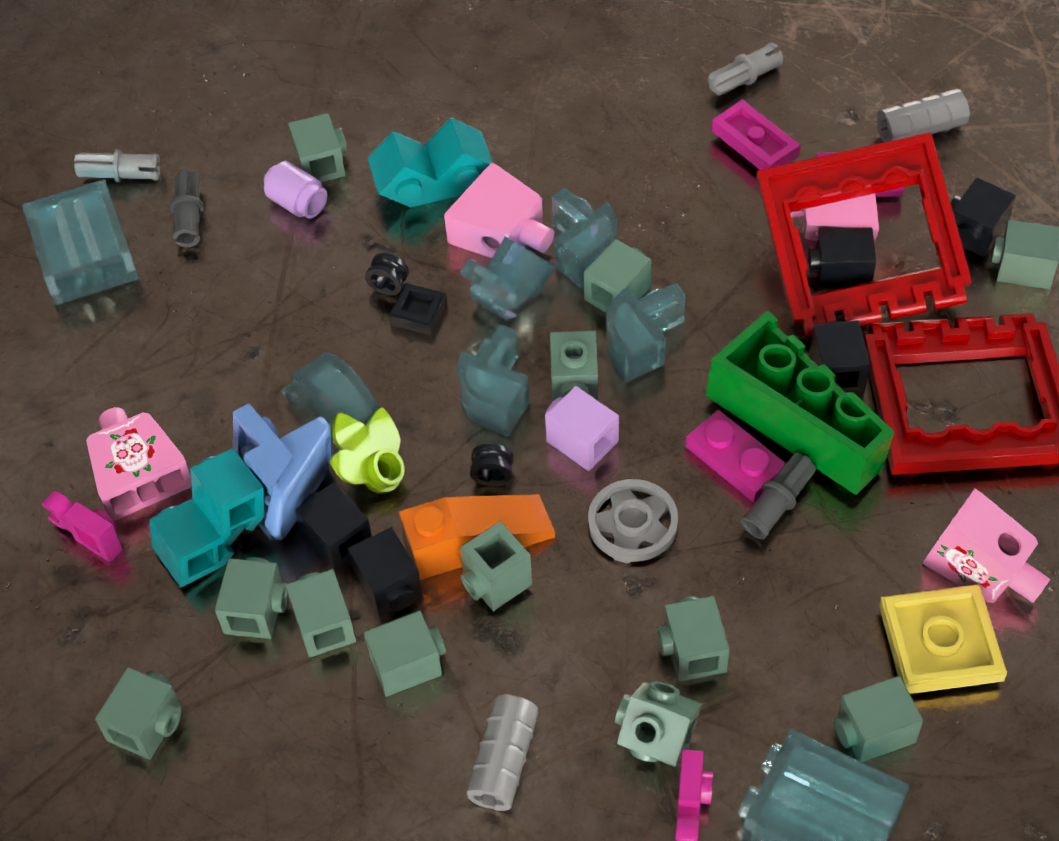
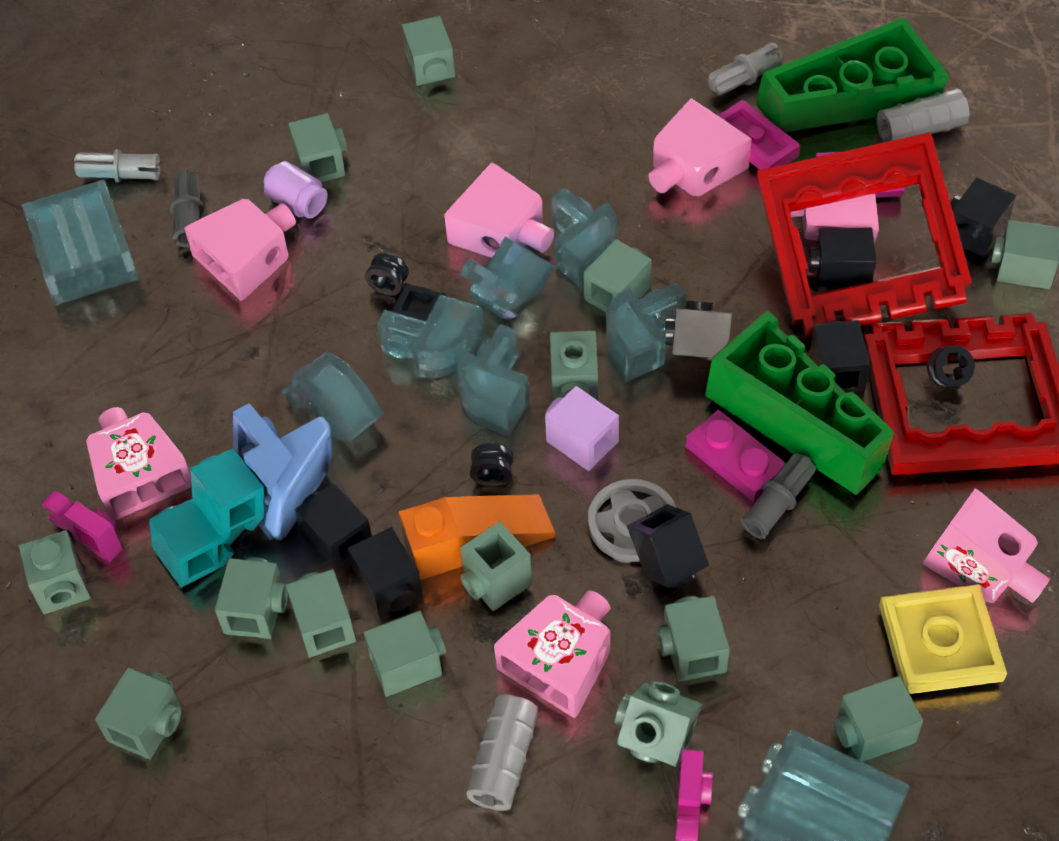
lime plate [329,407,405,494] -> none
teal brick [367,118,493,207] -> none
none -> sand green brick [18,530,91,614]
none -> bright pink torso [184,199,296,301]
none -> clear light blue brick [377,295,484,378]
none -> sand green brick [402,16,455,86]
none -> bright pink torso [494,590,611,718]
none -> black brick [627,504,709,588]
none -> bright pink torso [648,99,752,196]
none -> brick [663,301,732,358]
none -> green wedge [756,17,949,132]
none -> black bush [927,345,975,387]

